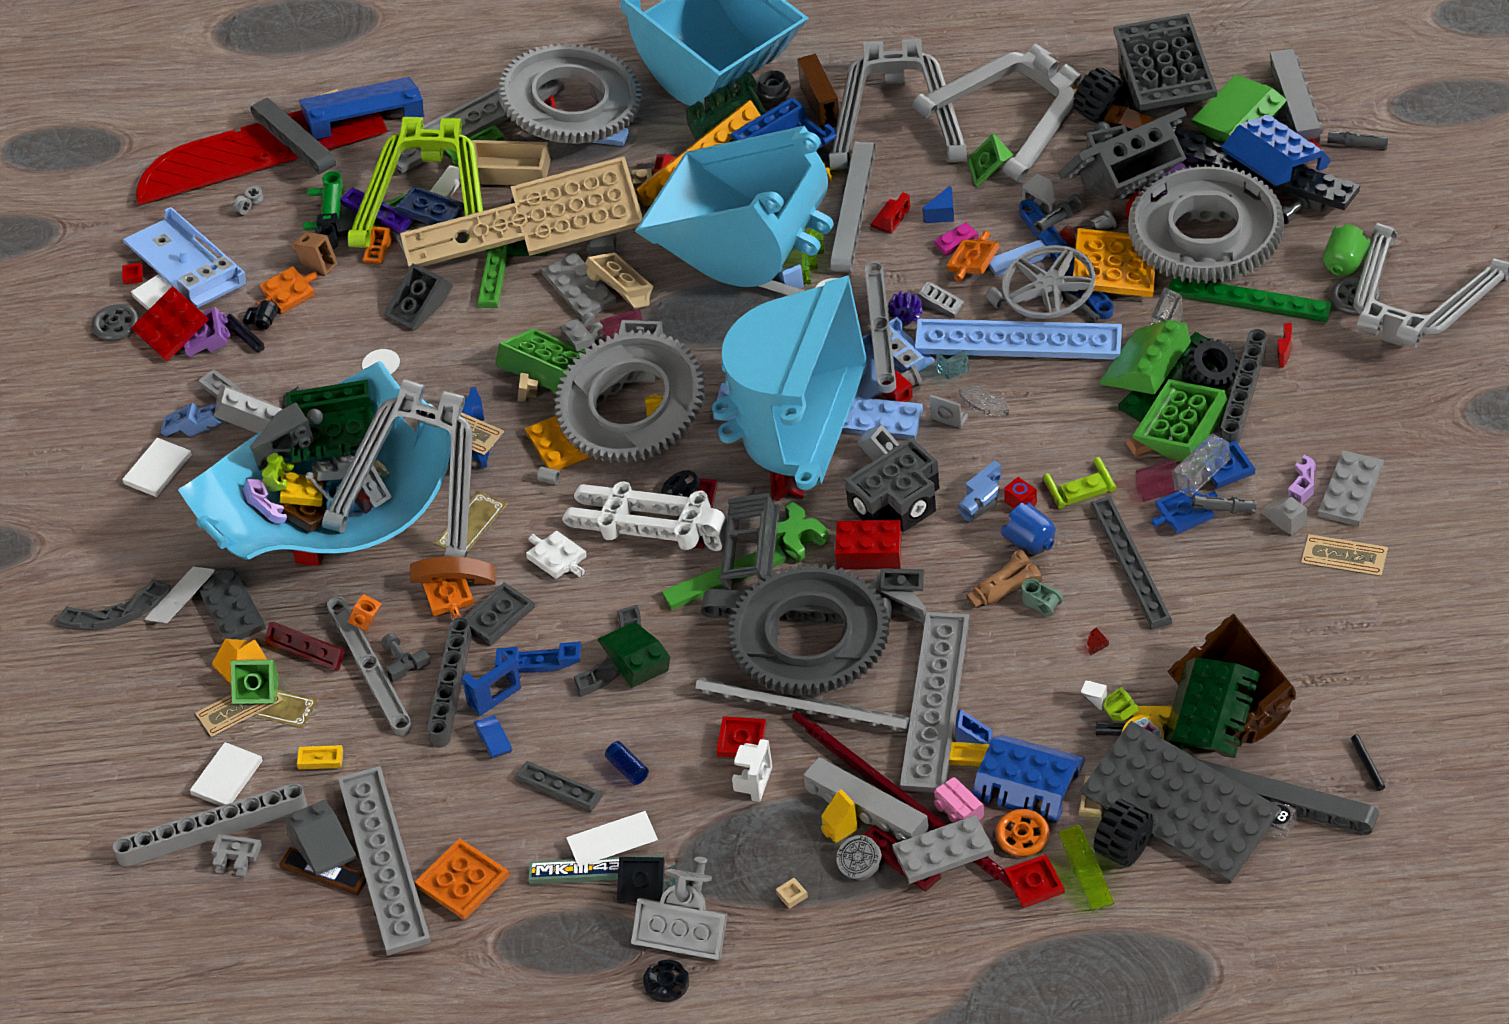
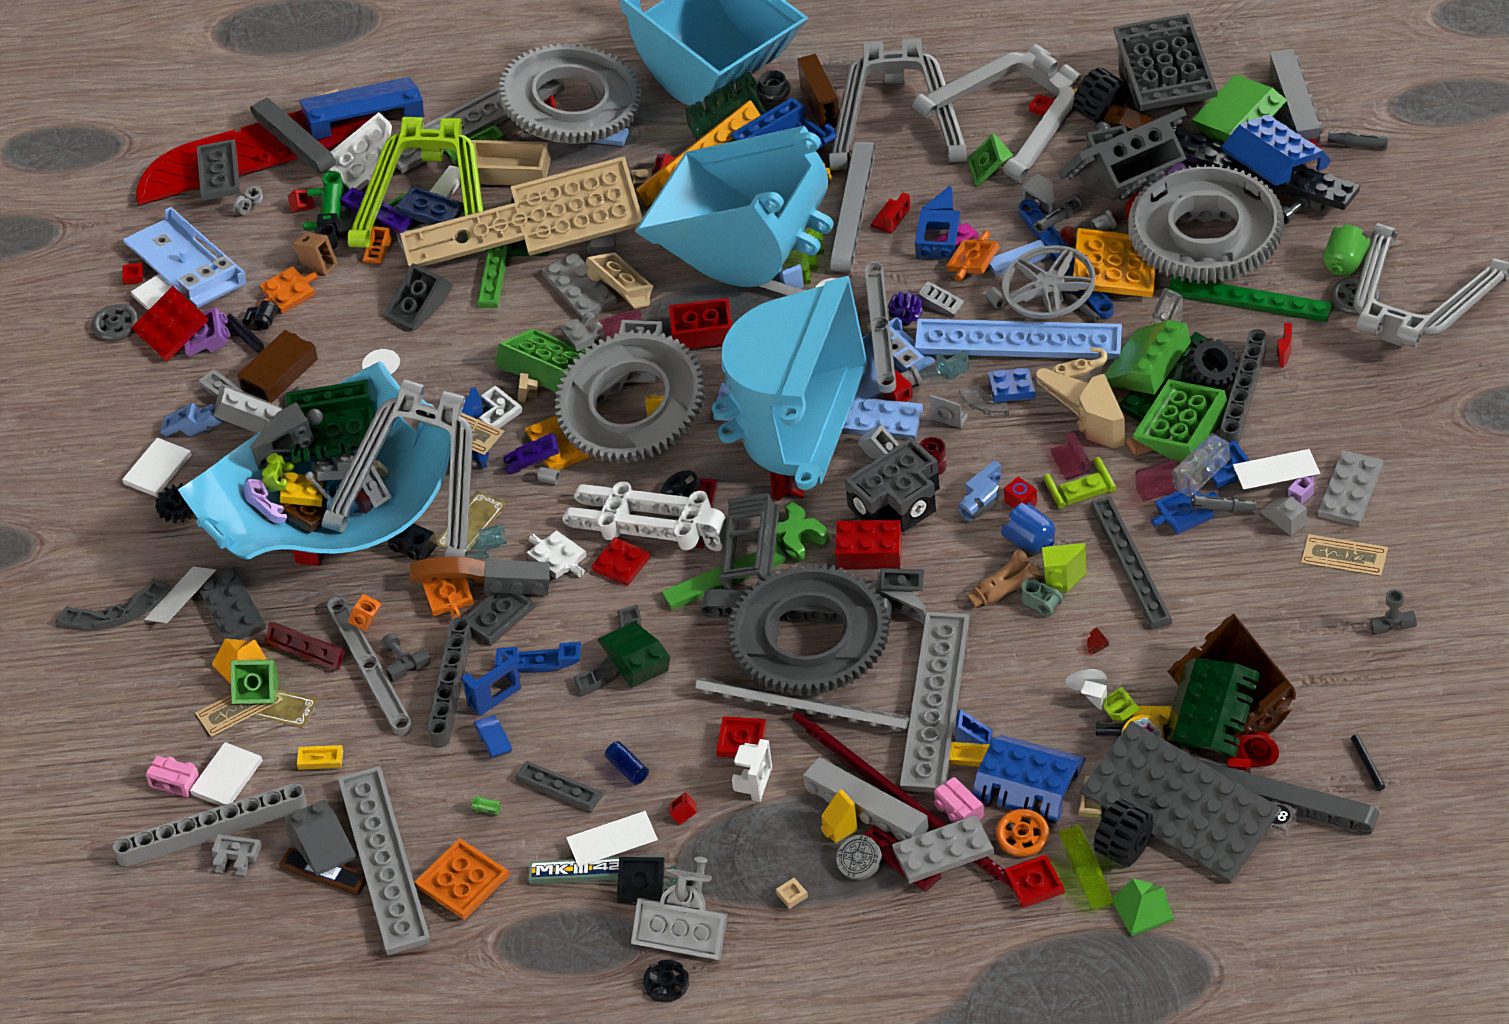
none -> bright pink brick [146,756,199,798]
none -> black gear [155,483,194,523]
none -> dark grey plate [197,139,241,201]
none -> reddish brown brick [237,330,318,403]
none -> red slope [287,190,315,213]
none -> white wing [329,112,392,191]
none -> black brick [387,523,438,561]
none -> bright green pin [471,795,501,815]
none -> clear light blue bracket [476,524,507,558]
none -> white brick [478,386,522,429]
none -> dark grey brick [484,559,550,595]
none -> dark purple hinge [503,433,559,474]
none -> red plate [592,537,651,586]
none -> red brick [669,297,732,349]
none -> red slope [669,792,697,825]
none -> blue window [915,209,961,259]
none -> dark red wheel [919,437,947,475]
none -> blue plate [988,368,1035,402]
none -> red plate [1029,94,1055,116]
none -> tan slope [1036,347,1125,449]
none -> lime slope [1042,543,1086,593]
none -> clear pink panel [1051,431,1090,480]
none -> white sticker [1065,669,1107,691]
none -> bright green slope [1112,878,1173,937]
none -> red piece [1227,731,1279,767]
none -> red plate [1228,758,1251,773]
none -> white sticker [1233,449,1320,489]
none -> dark grey bar [1370,590,1417,635]

